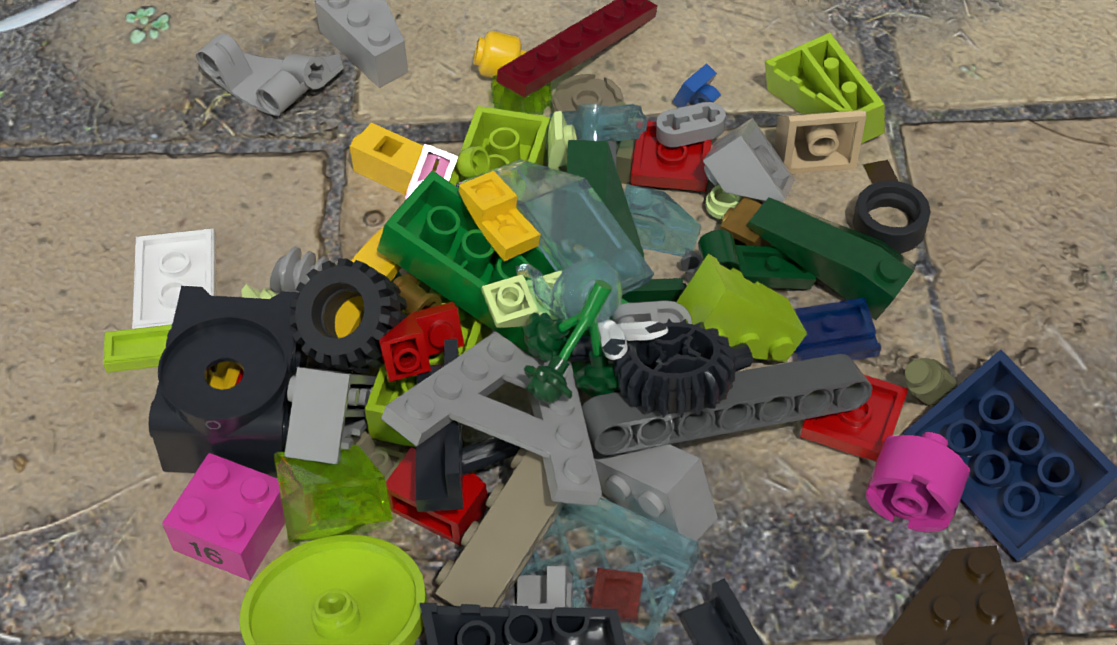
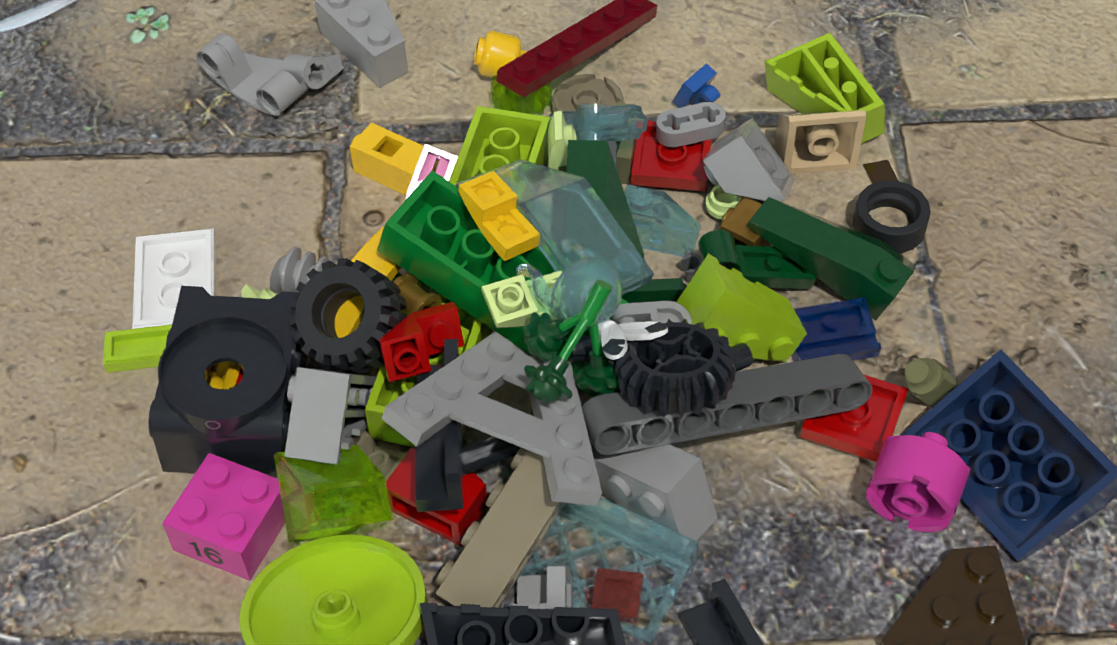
lime hinge [456,146,490,179] -> none

